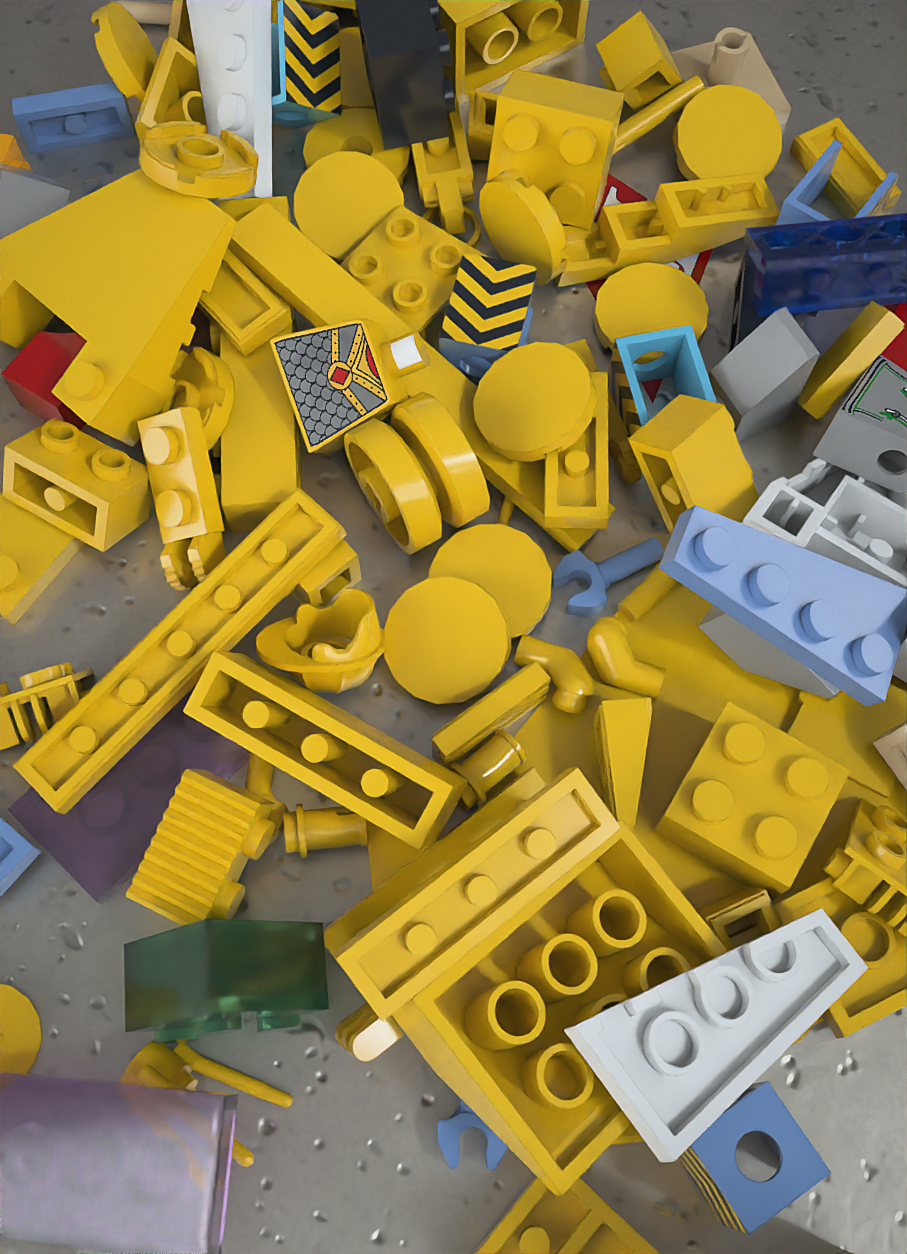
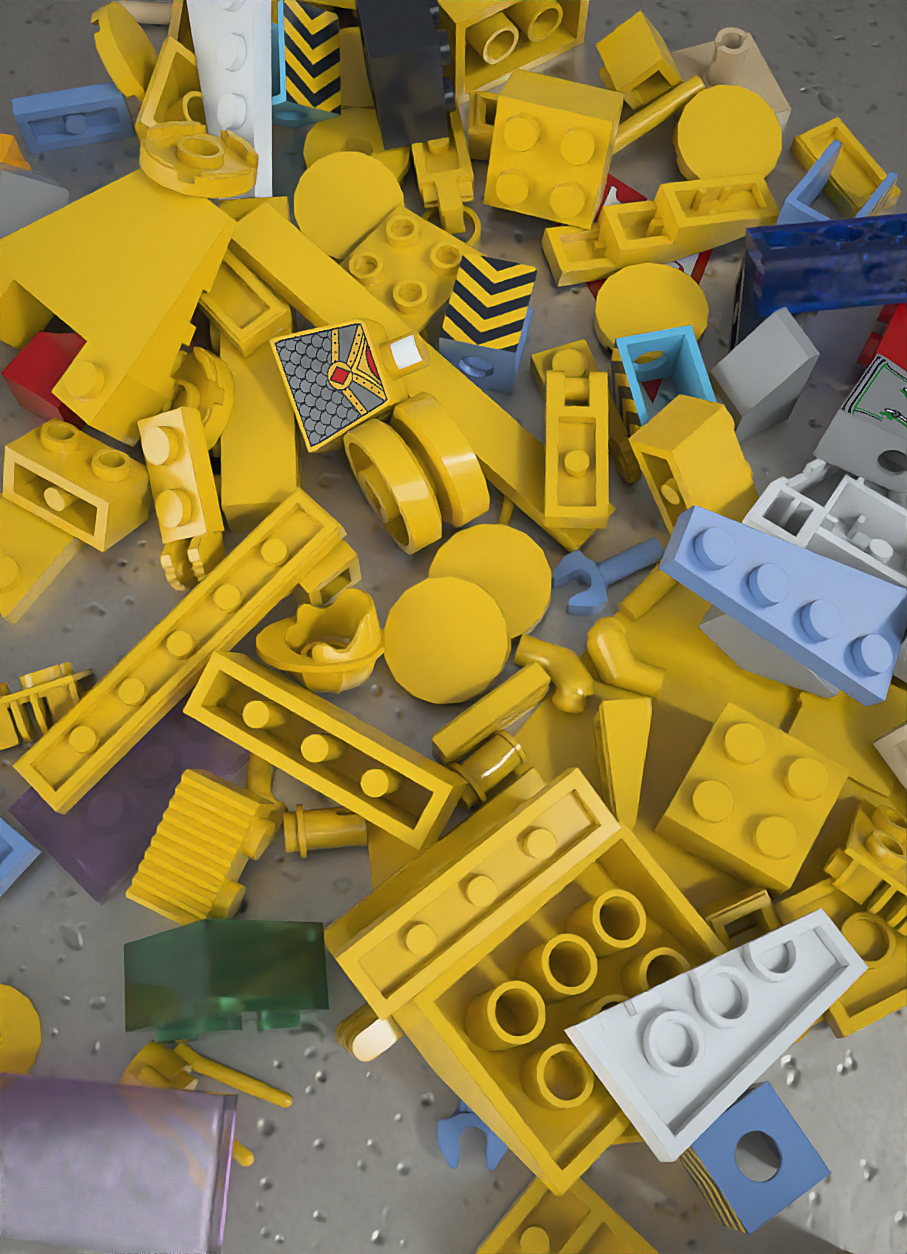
yellow tile [473,342,597,462] -> none
yellow tile [479,171,568,286] -> none
yellow tile [797,301,905,420] -> none

